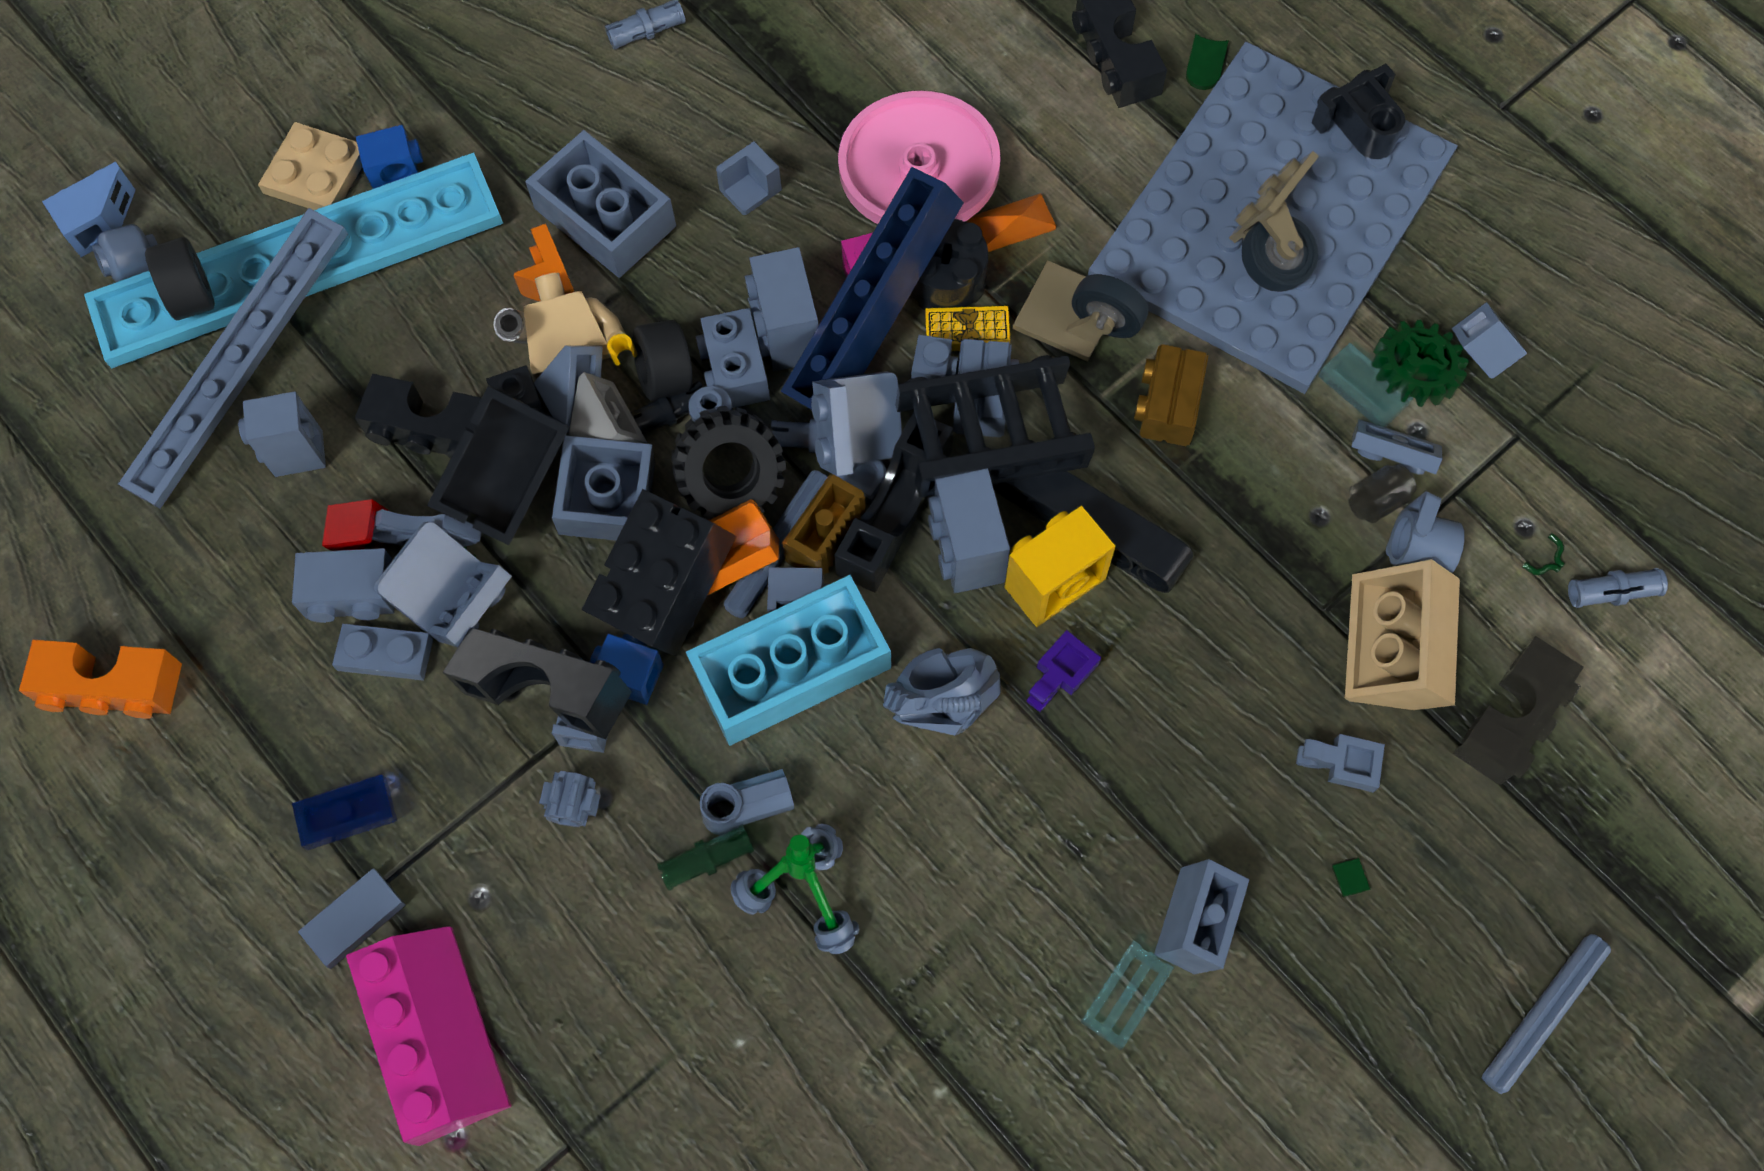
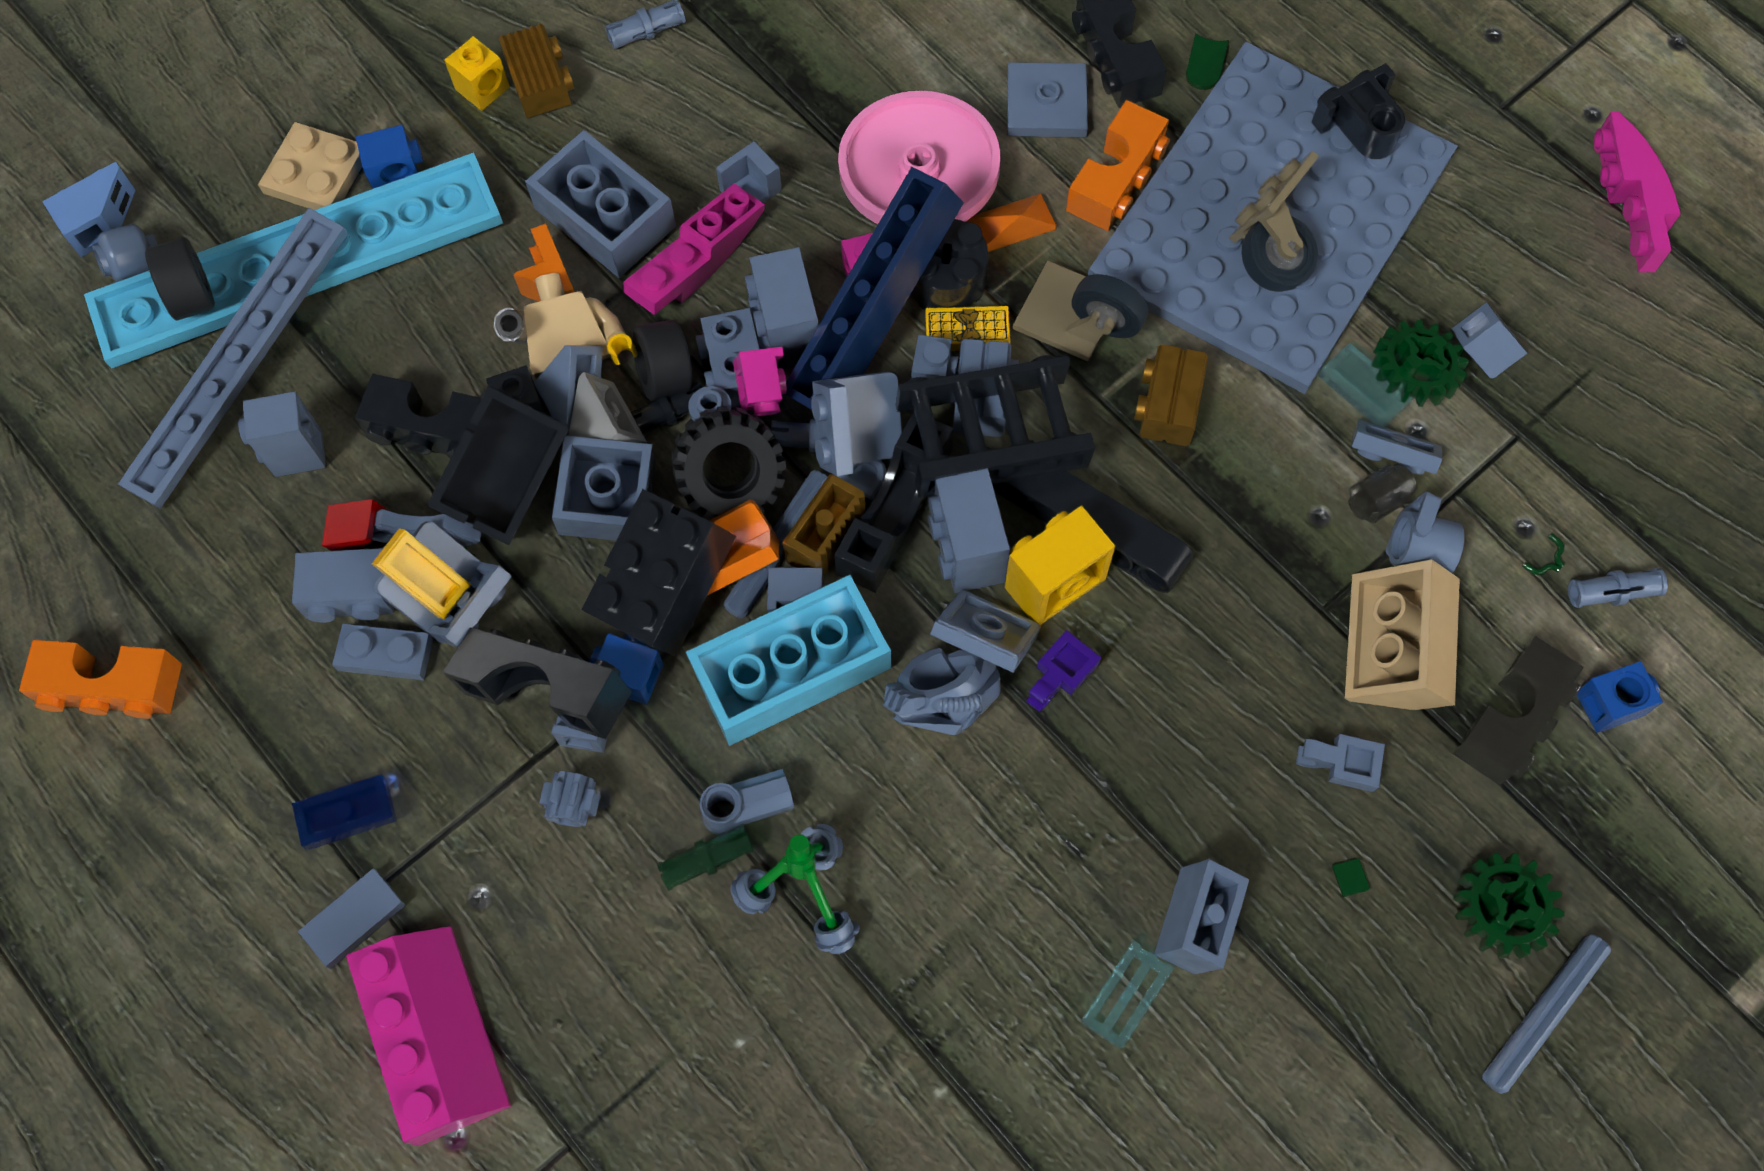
none -> yellow tile [371,528,471,619]
none -> yellow brick [444,36,510,111]
none -> pearl gold brick [499,23,574,118]
none -> dark pink slope [623,183,765,315]
none -> dark pink brick [733,347,787,416]
none -> sand blue plate [930,590,1041,673]
none -> sand blue plate [1007,62,1088,137]
none -> orange arch [1066,100,1170,232]
none -> dark green gear [1453,853,1564,959]
none -> blue brick [1576,661,1663,733]
none -> dark pink slope [1594,111,1681,273]

